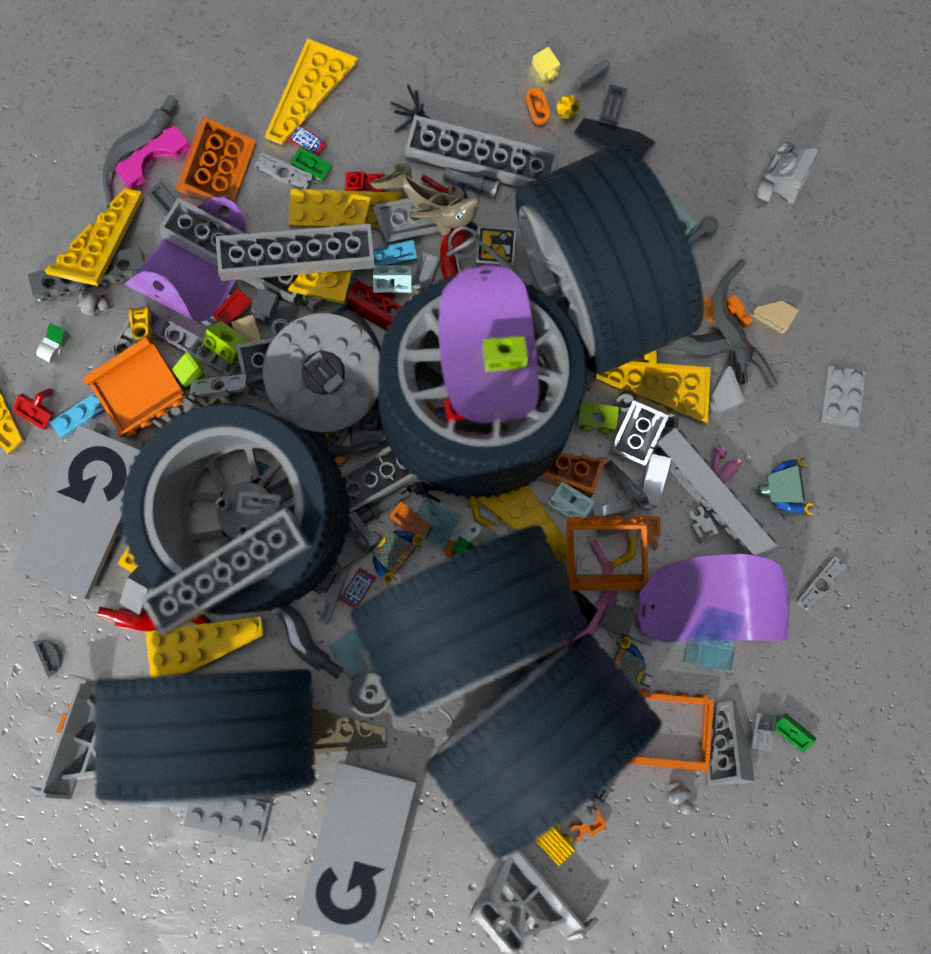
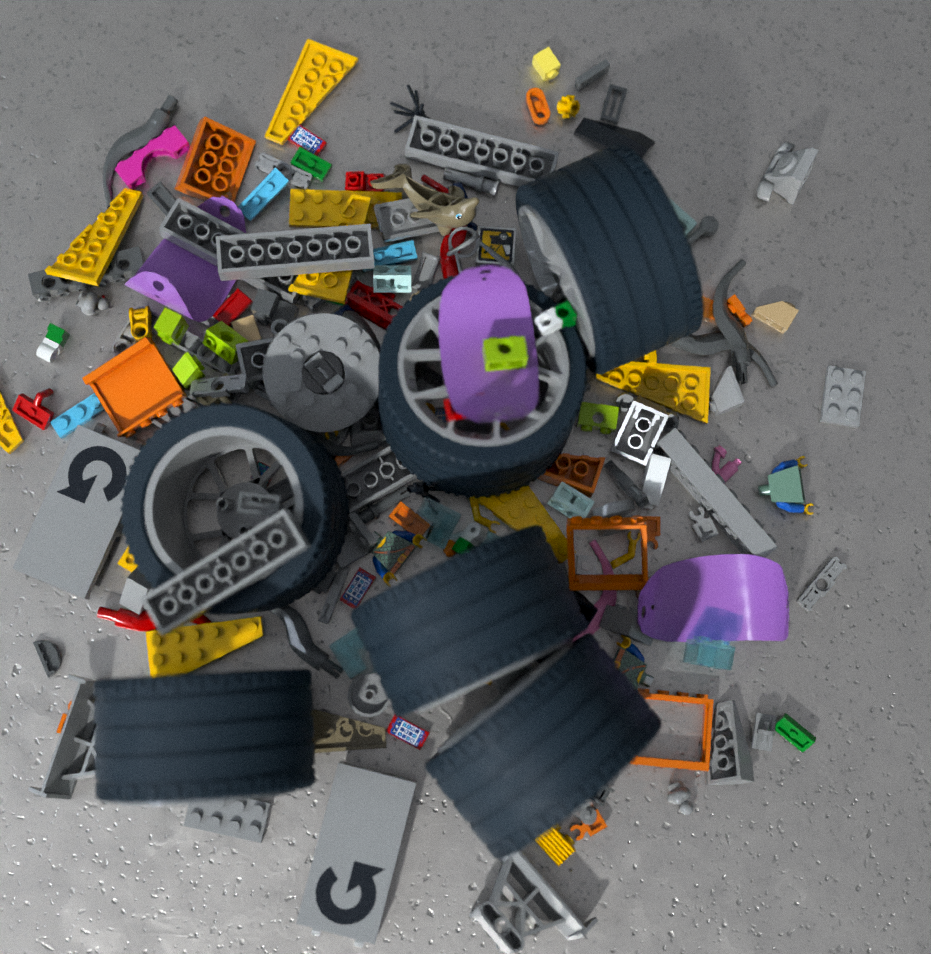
none -> lime brick [154,307,189,345]
none -> medium azure plate [238,167,290,222]
none -> tile [386,715,430,750]
none -> leg [535,301,577,336]

